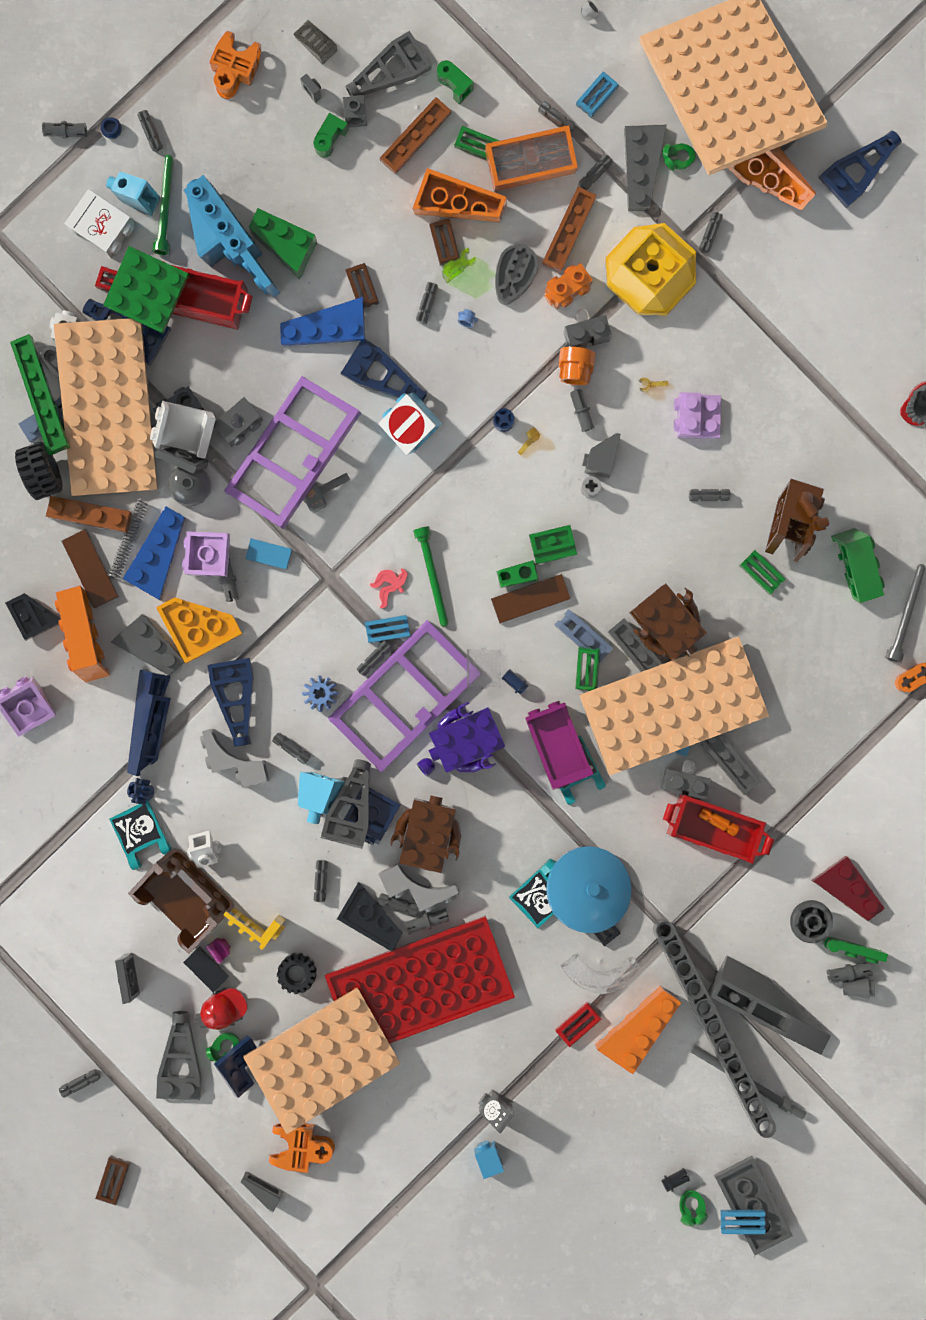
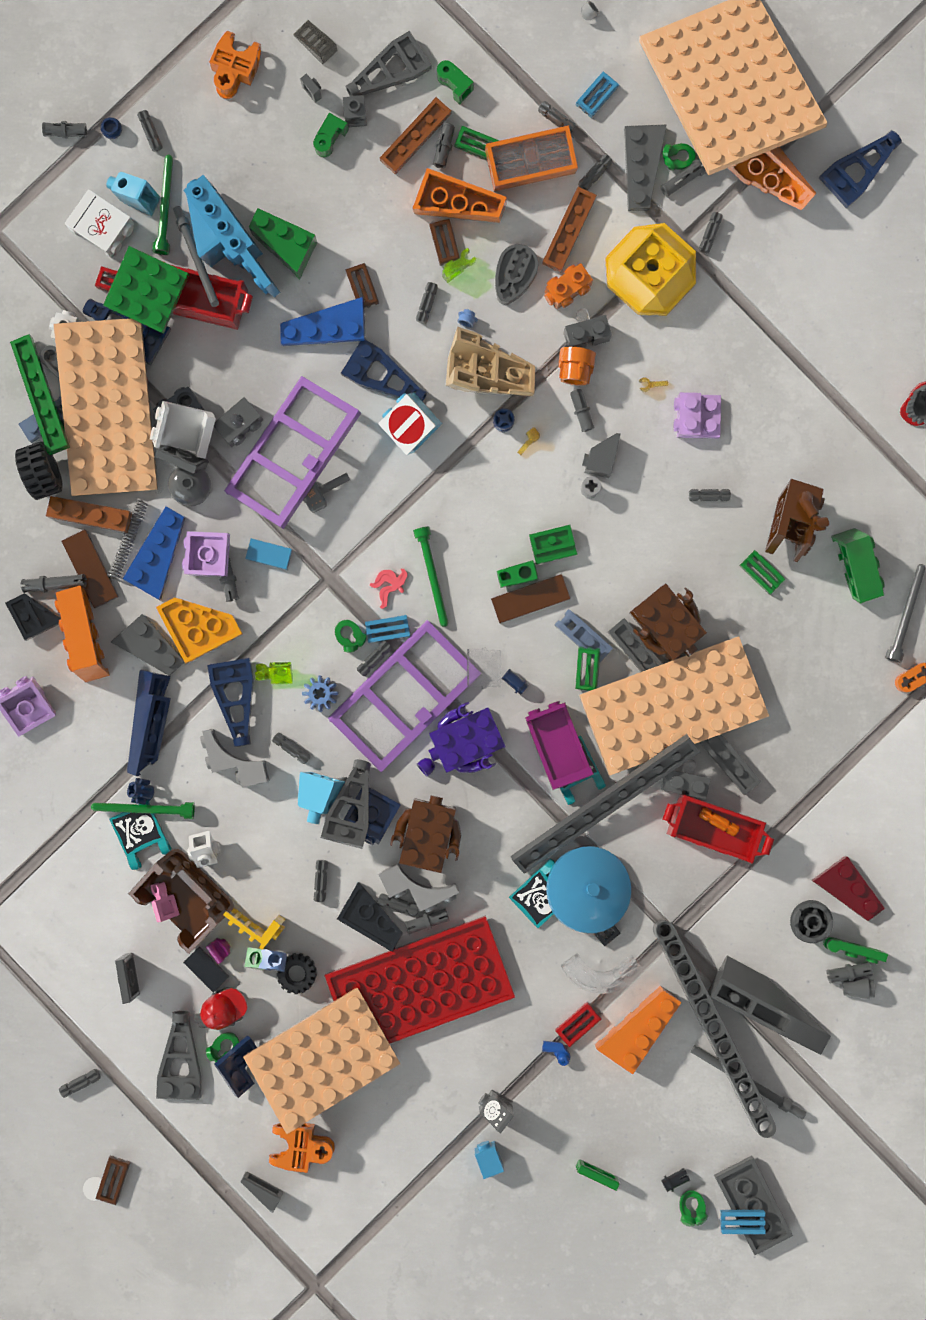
none -> dark grey pin [21,574,87,593]
none -> white sticker [83,1177,107,1201]
none -> green piece [91,802,195,819]
none -> bright pink plate [150,882,179,922]
none -> dark grey bar [173,206,219,307]
none -> medium blue leg [244,947,287,971]
none -> clear neon green plate [255,662,293,684]
none -> green piece [335,620,366,653]
none -> dark grey pin [433,123,455,169]
none -> tan wedge [446,327,535,396]
none -> dark grey plate [511,734,700,874]
none -> blue arm [542,1041,570,1066]
none -> green tile [576,1159,620,1191]
none -> dark grey pin [660,159,706,197]

